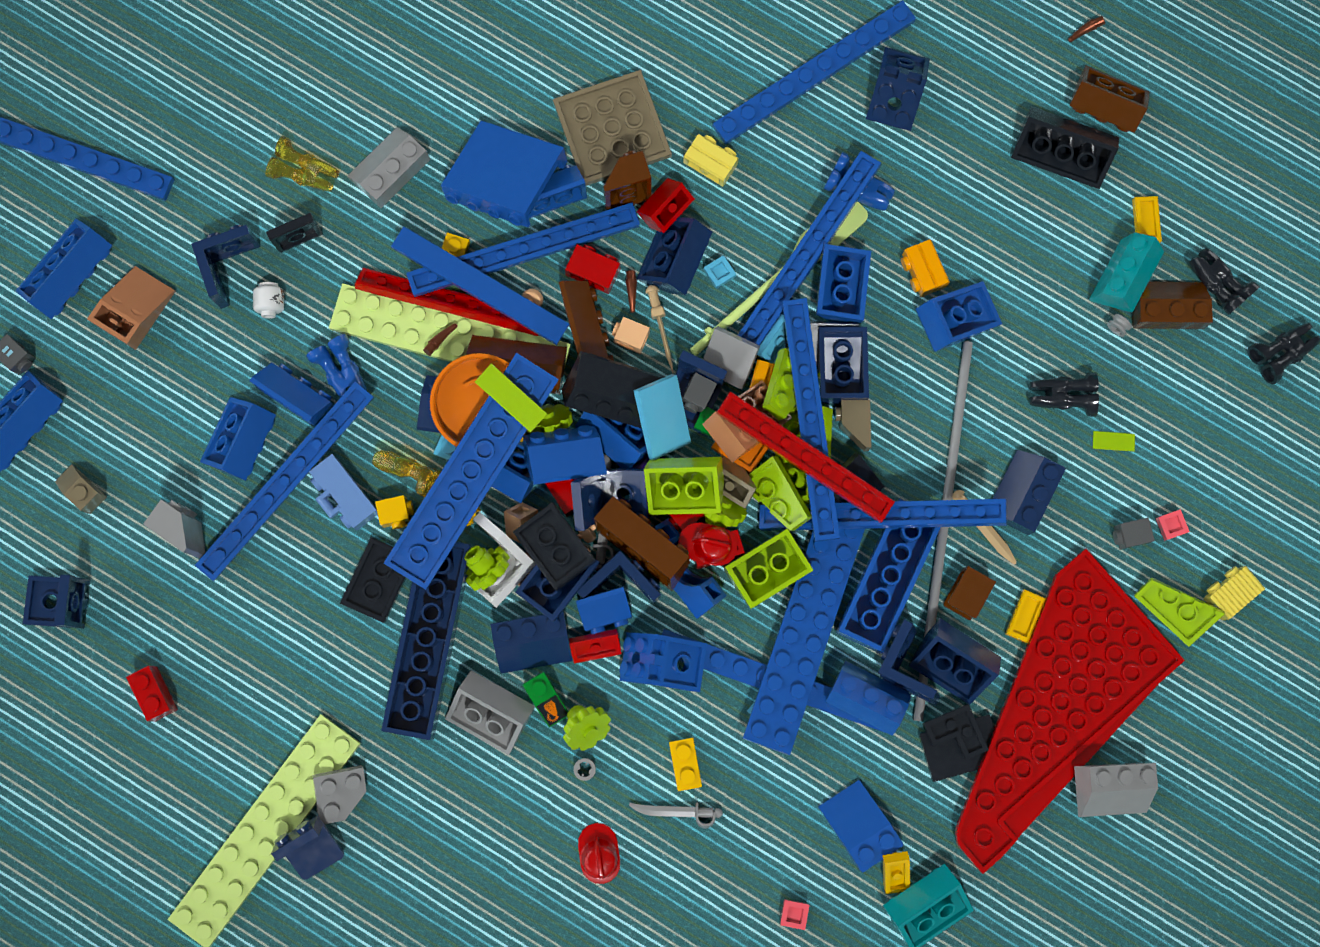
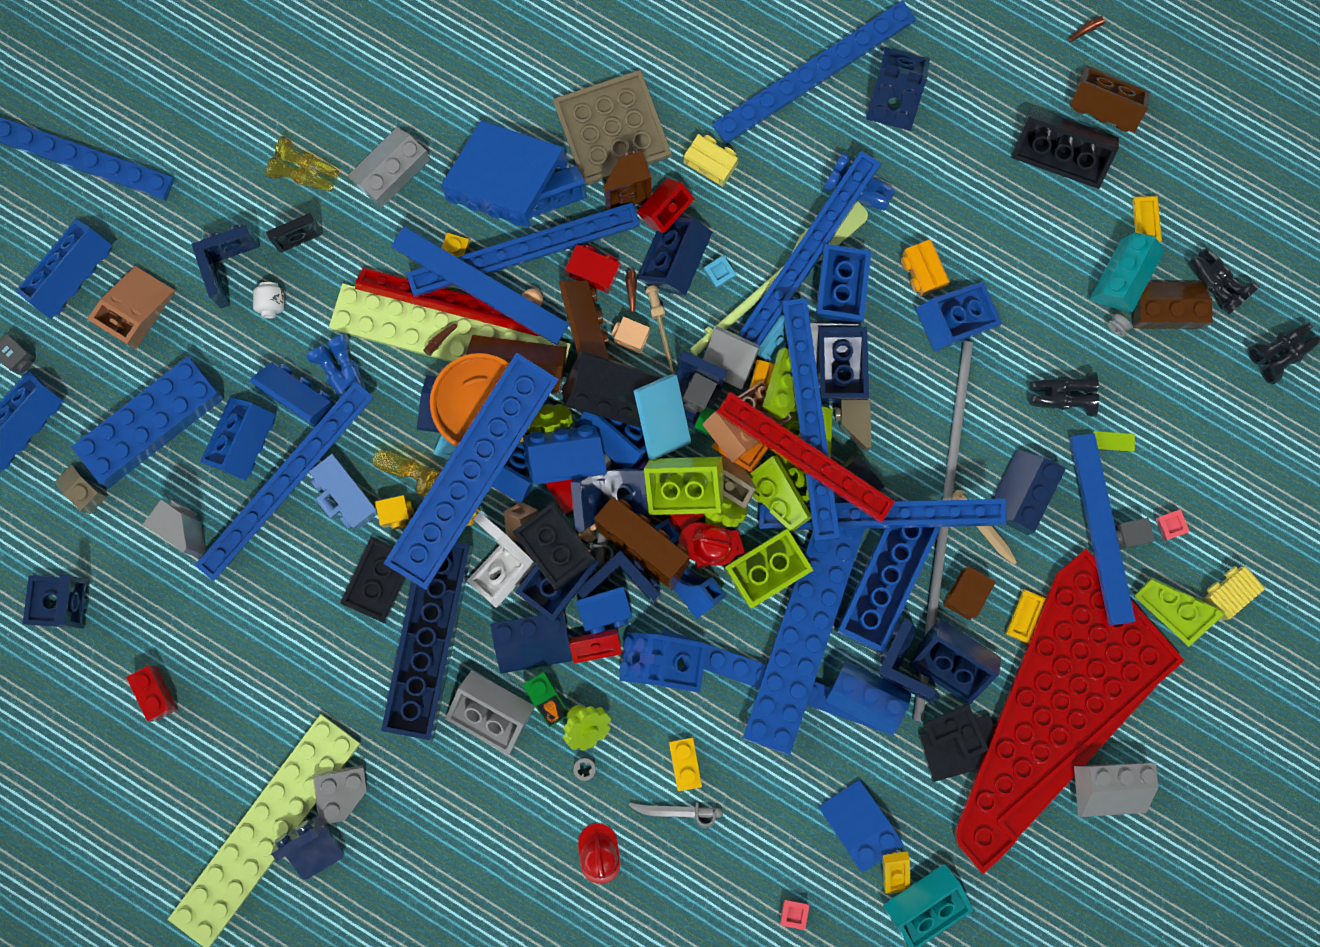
lime plant [464,545,510,591] -> none
lime tile [475,363,547,432] -> none
none -> blue brick [71,357,224,488]
none -> blue tile [1069,433,1135,626]

